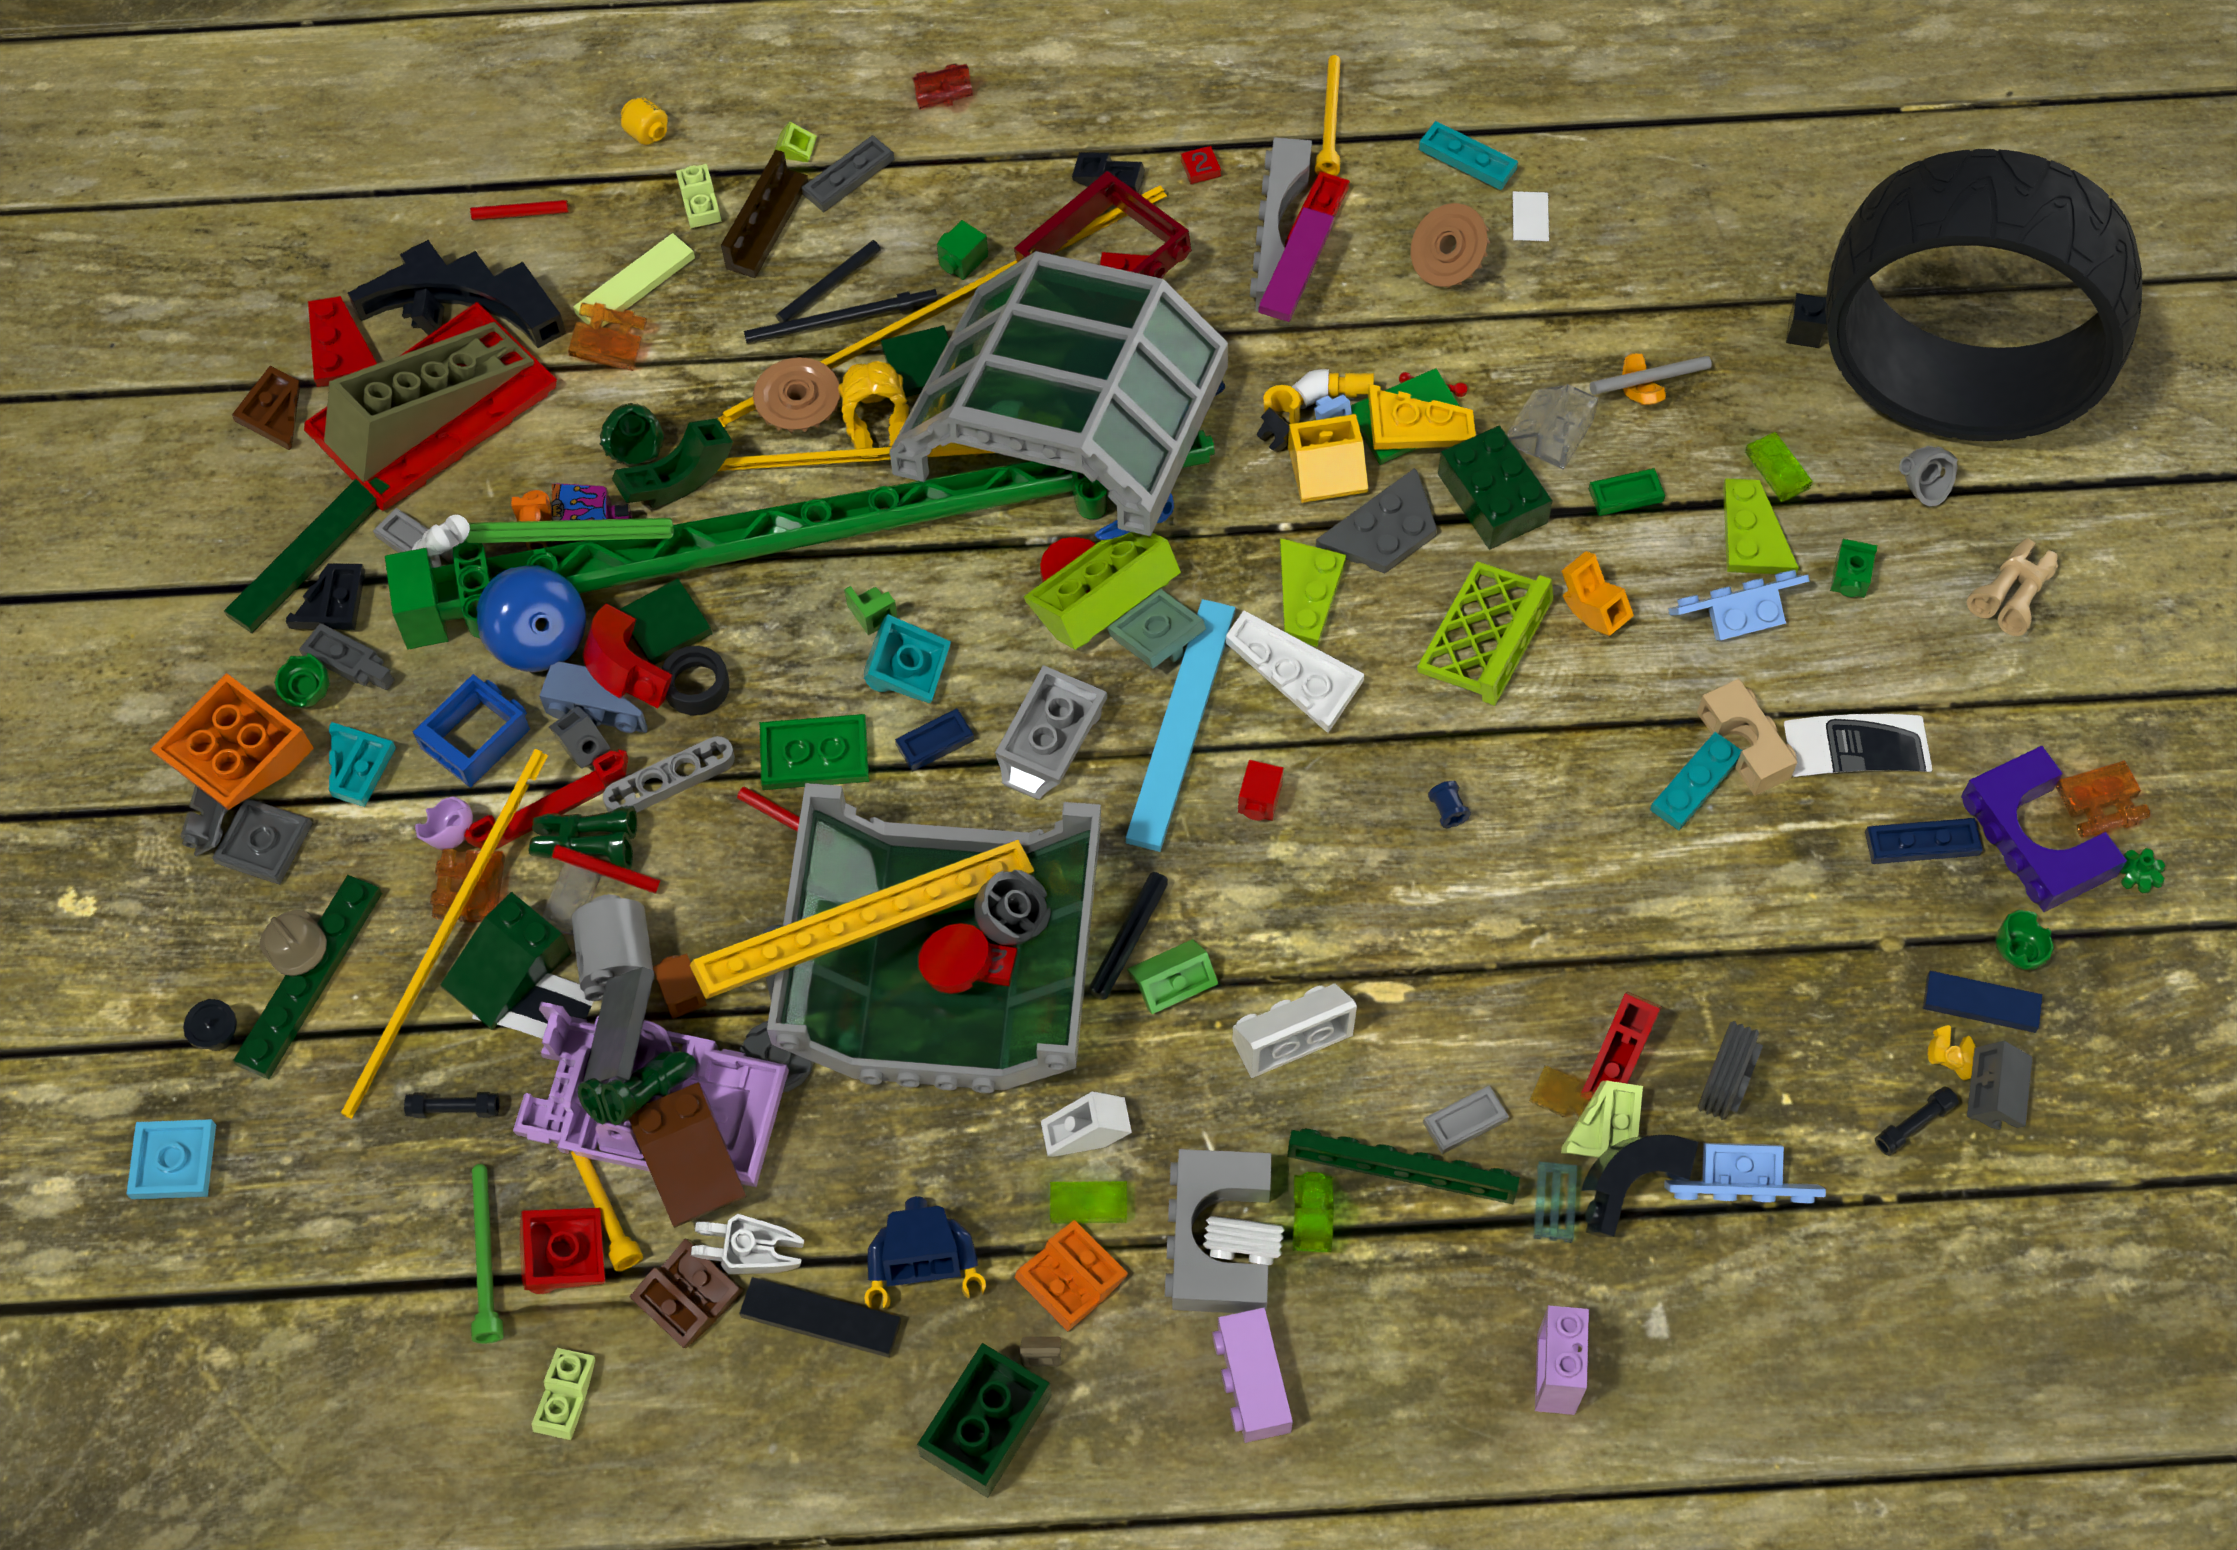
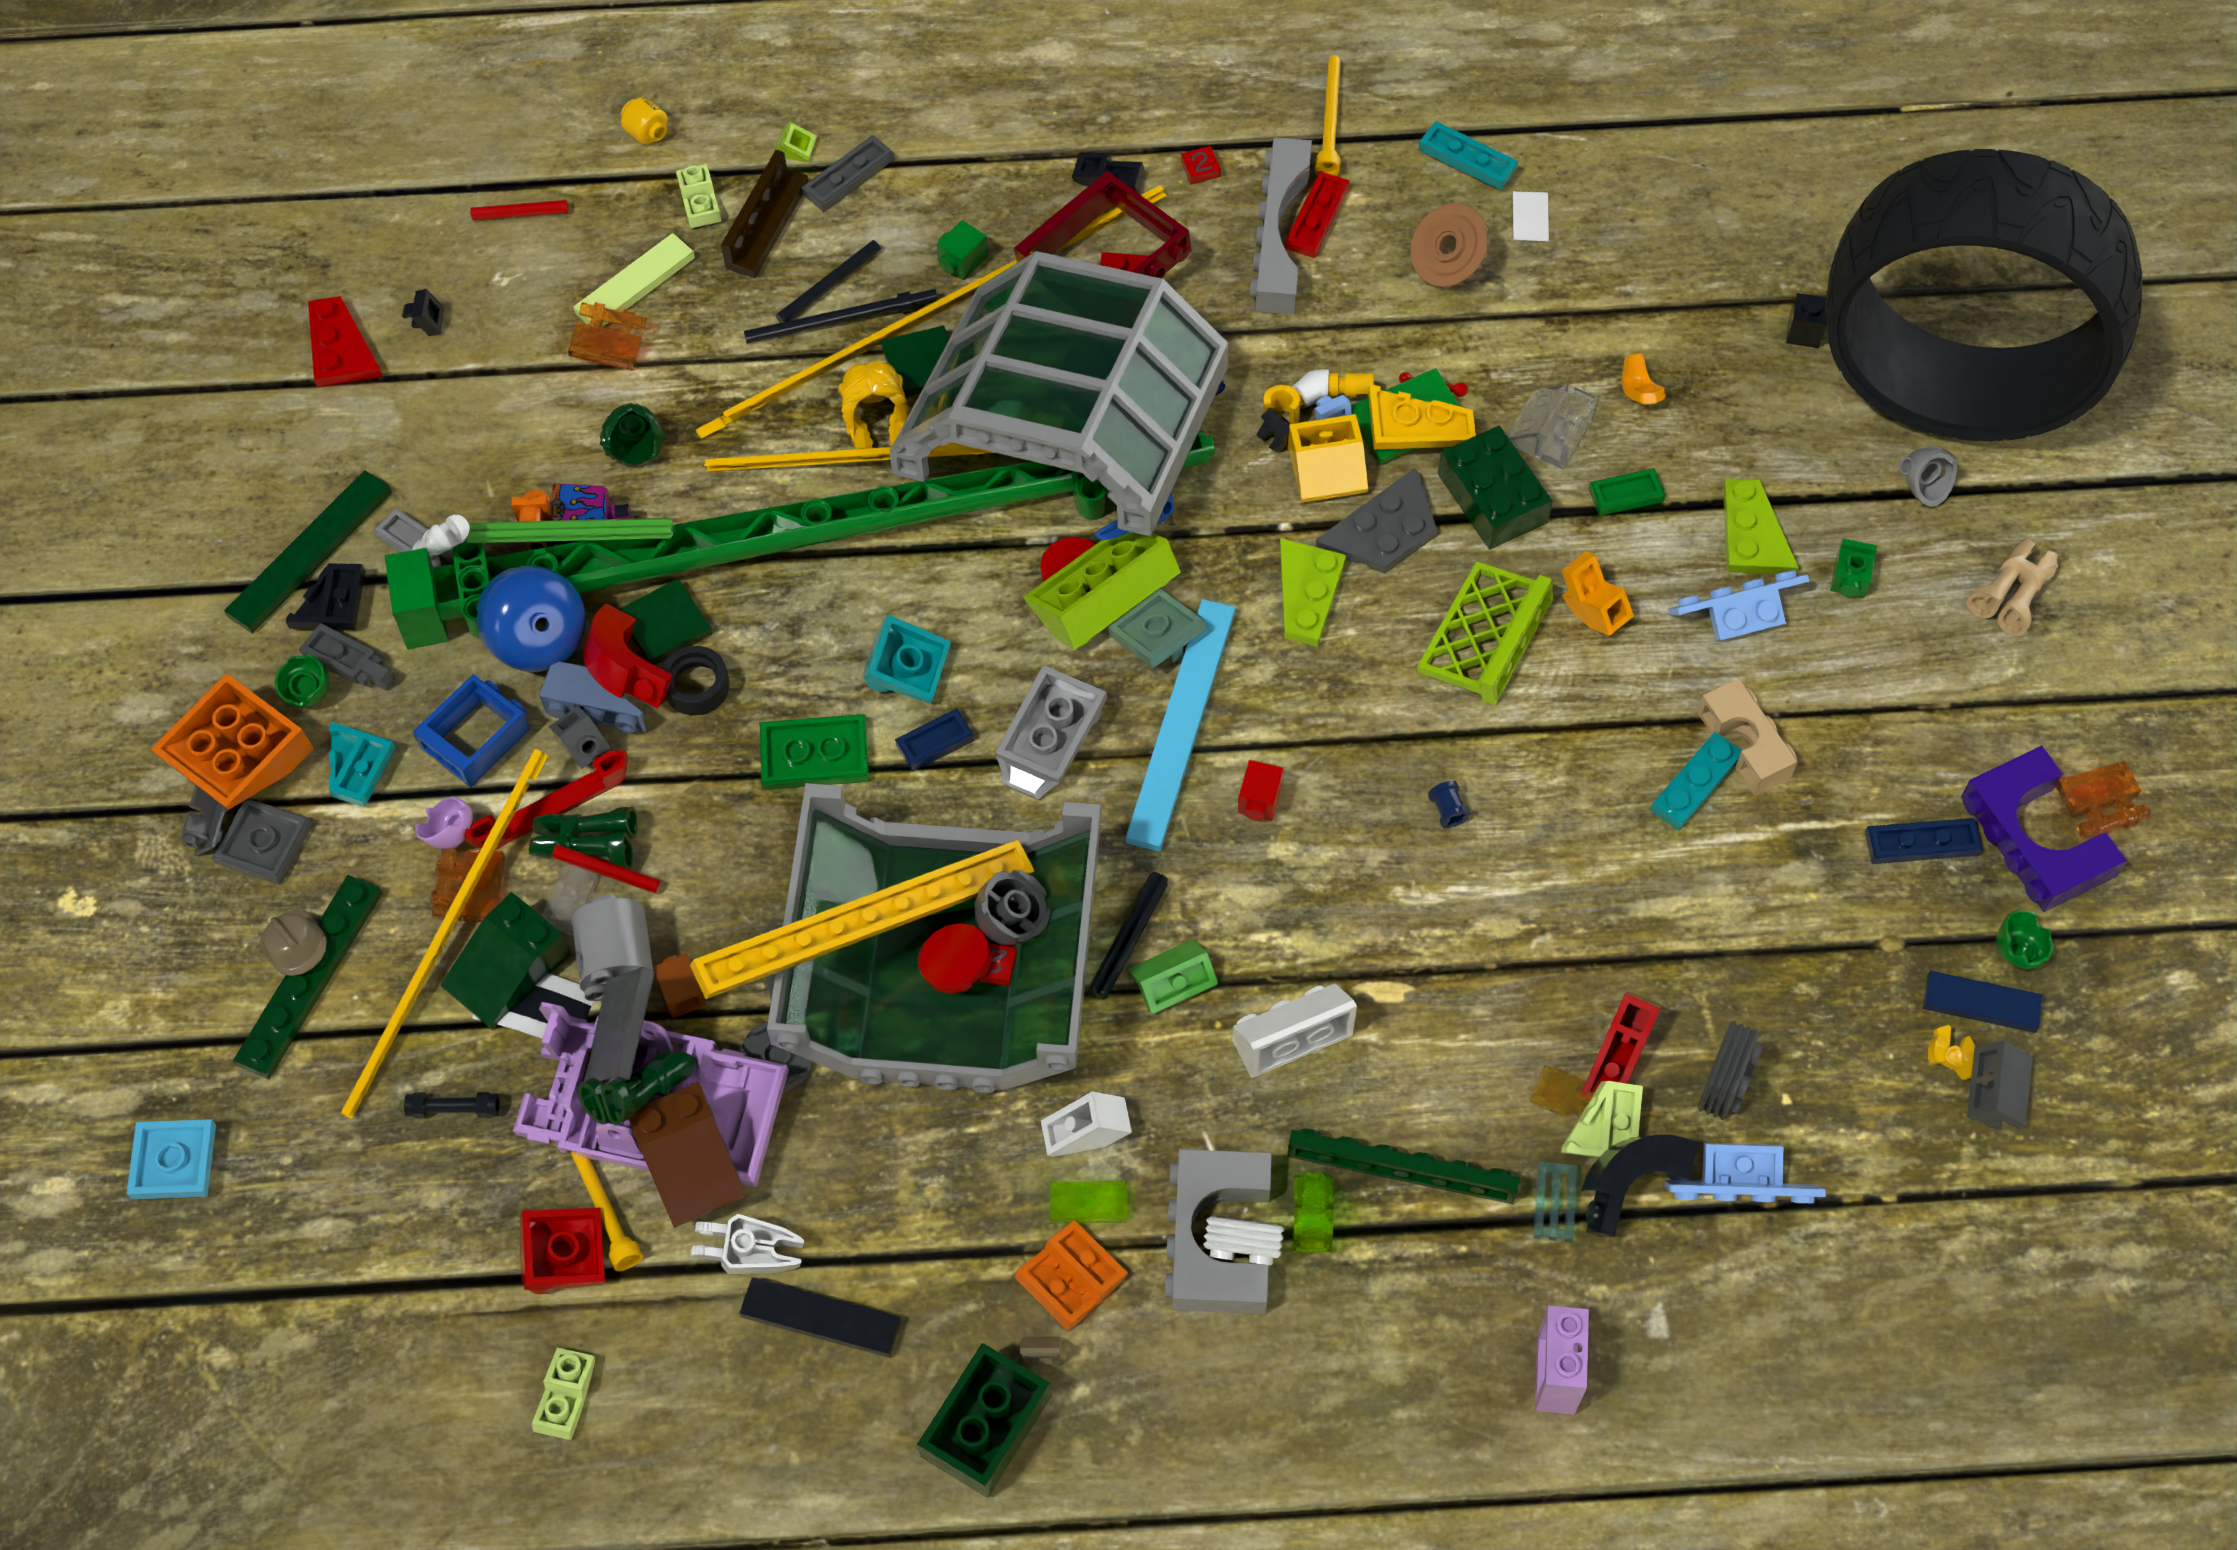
black piece [183,999,237,1051] -> none
reddish brown wing [232,365,300,450] -> none
olive piece [304,302,557,512] -> none
black arch [347,240,566,348] -> none
bright green piece [471,1164,504,1344] -> none
light grey beam [603,736,735,813] -> none
dark green arch [612,418,733,508] -> none
reddish brown slope [629,1238,744,1348] -> none
red bar [737,786,834,848] -> none
medium nougat gear [753,357,841,434] -> none
bright green panel [844,586,898,636] -> none
dark blue torso [864,1196,986,1310] -> none
clear red hips [912,63,973,110] -> none
lavender brick [1212,1307,1293,1443] -> none
white wing [1225,611,1364,733] -> none
magenta tile [1258,207,1334,322] -> none
light grey tile [1423,1085,1509,1154] -> none
light grey bar [1590,356,1712,395] -> none
clear neon green plate [1745,432,1813,502] -> none
sticker [1784,714,1932,777] -> none
black bar [1875,1086,1959,1156] -> none
green plant [2120,848,2165,893] -> none

